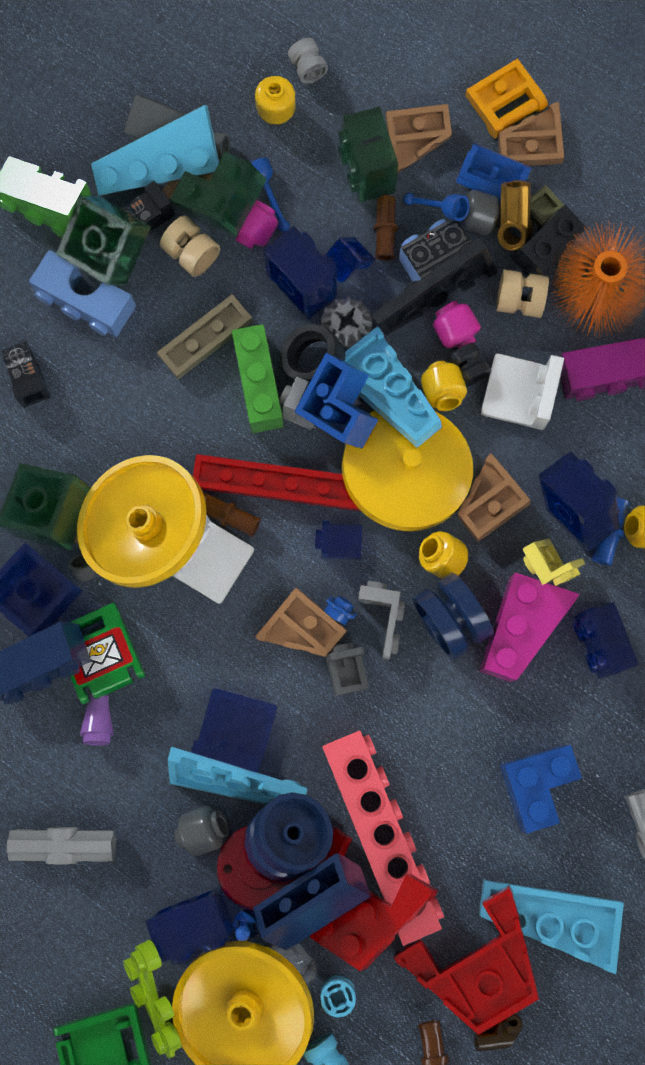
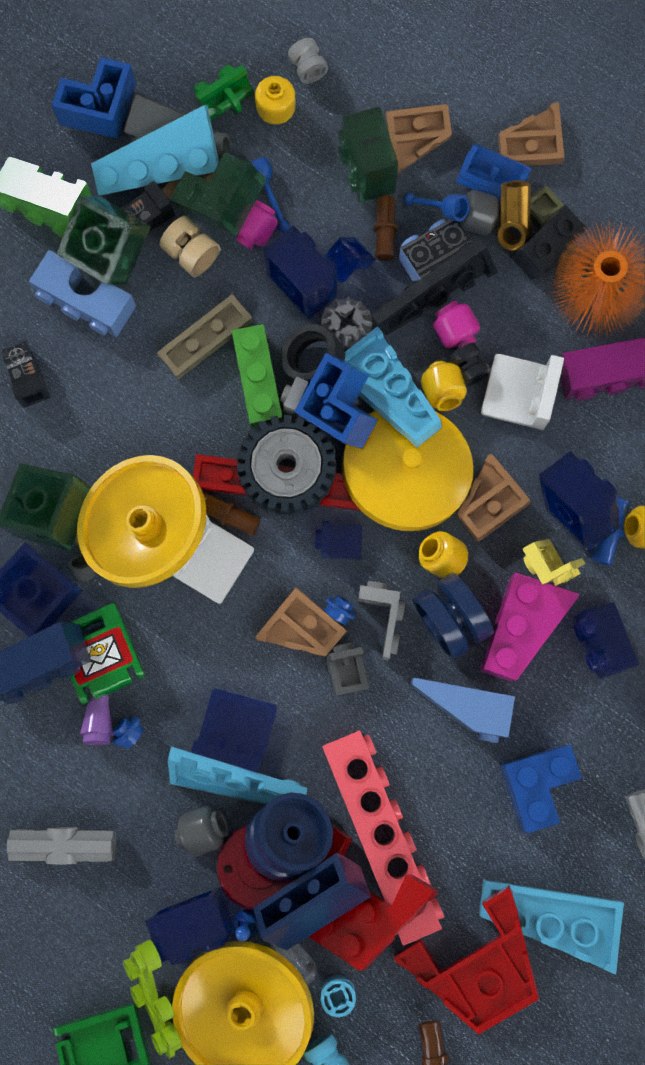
light orange plate [465,58,548,139] -> none
dark brown arm [474,1014,523,1052] -> none
tan wheel [496,269,549,318] -> none
none -> blue brick [52,57,136,140]
none -> blue plate [111,715,144,749]
none -> green hips [194,64,254,121]
none -> wheel [237,415,336,516]
none -> medium blue slope [410,678,515,743]

